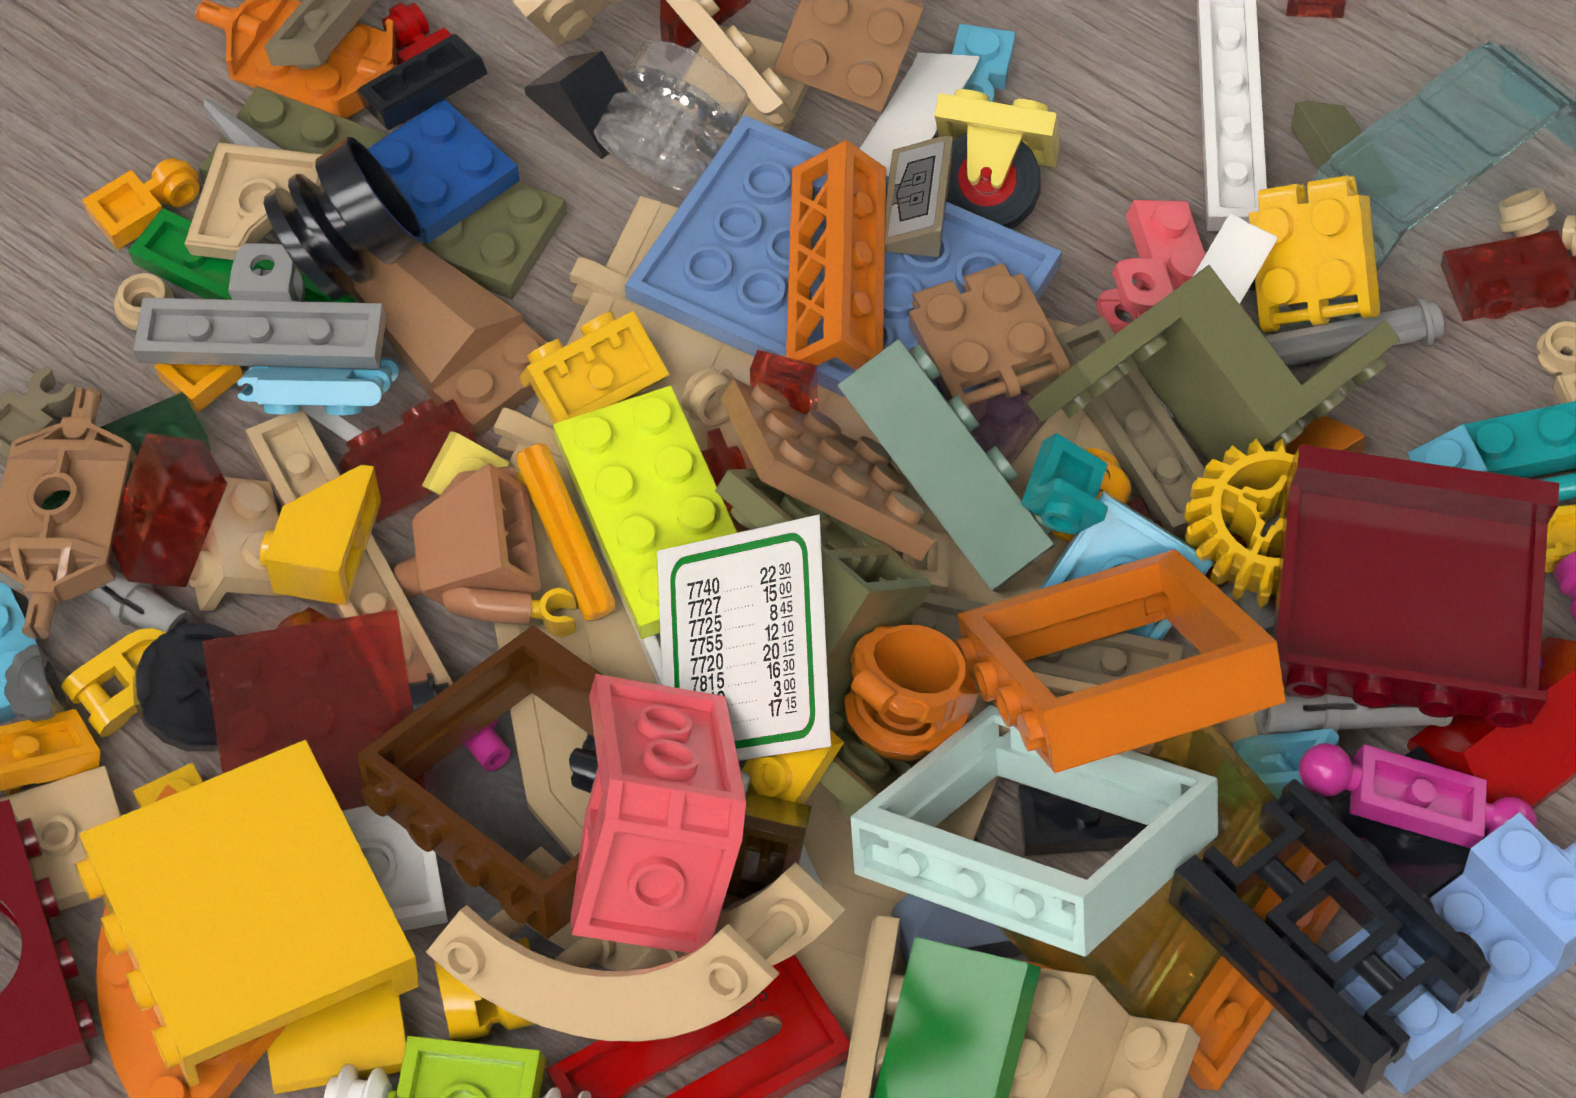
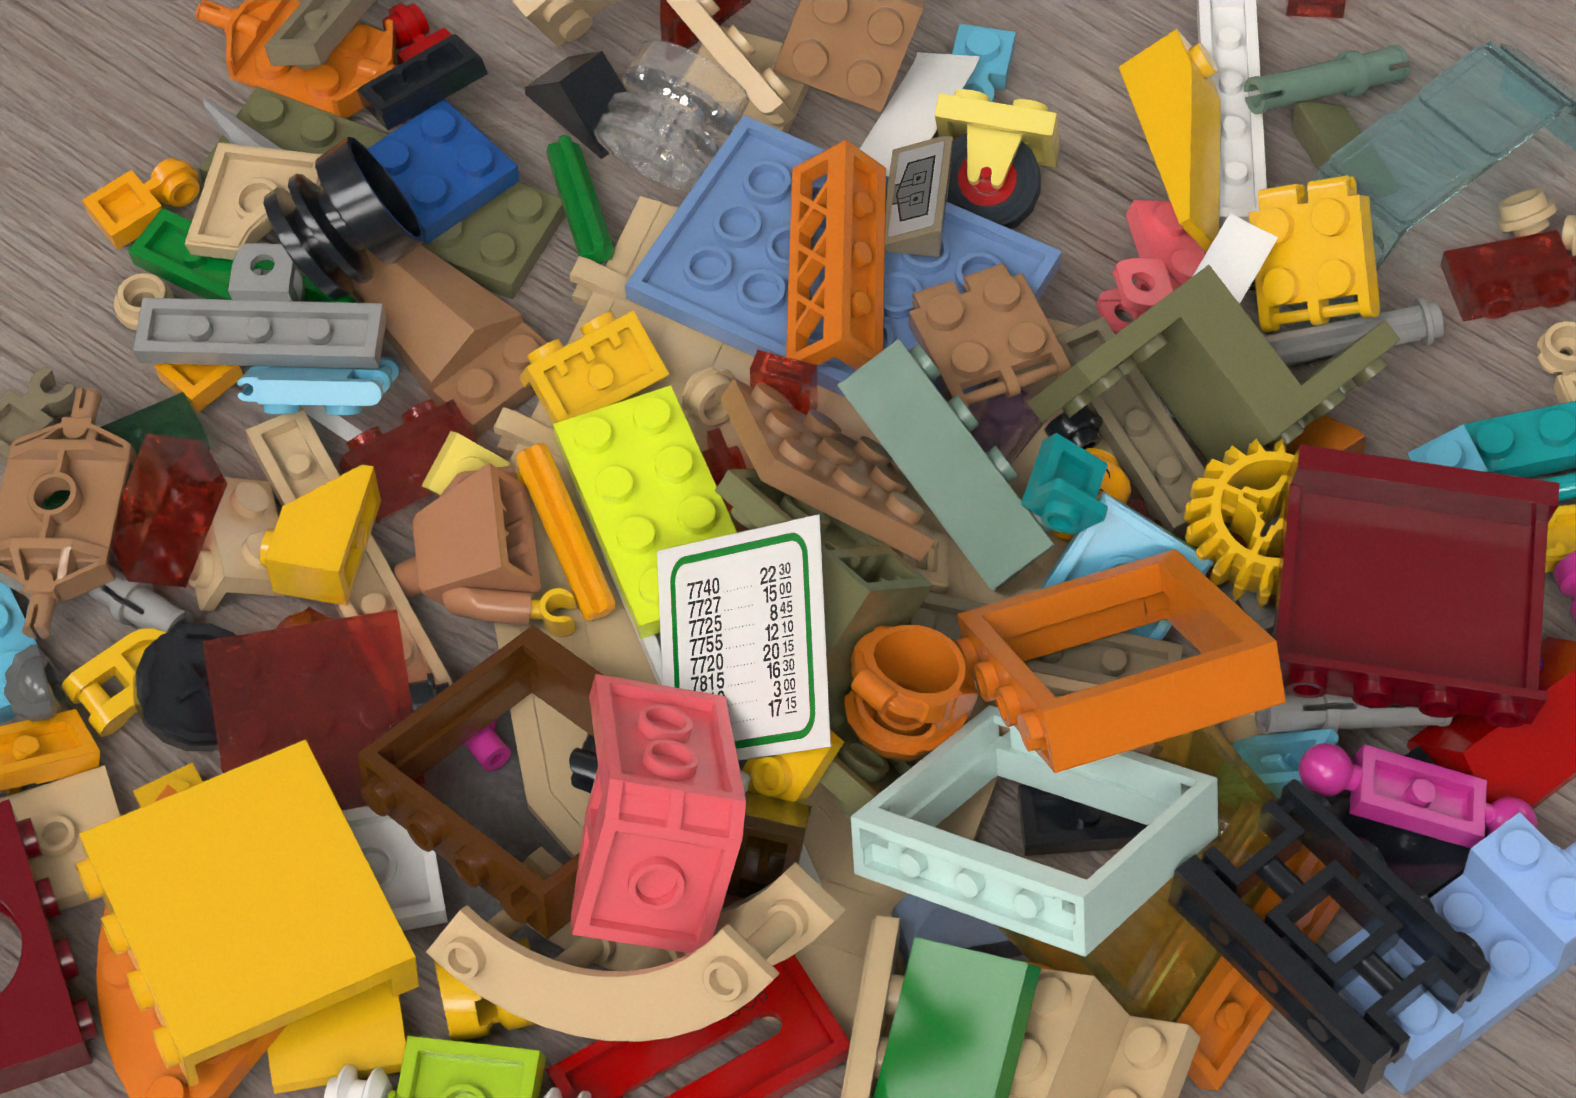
none -> green axle [546,135,614,265]
none -> black plate [1044,405,1103,450]
none -> yellow slope [1118,29,1221,253]
none -> sand green pin [1244,44,1410,115]

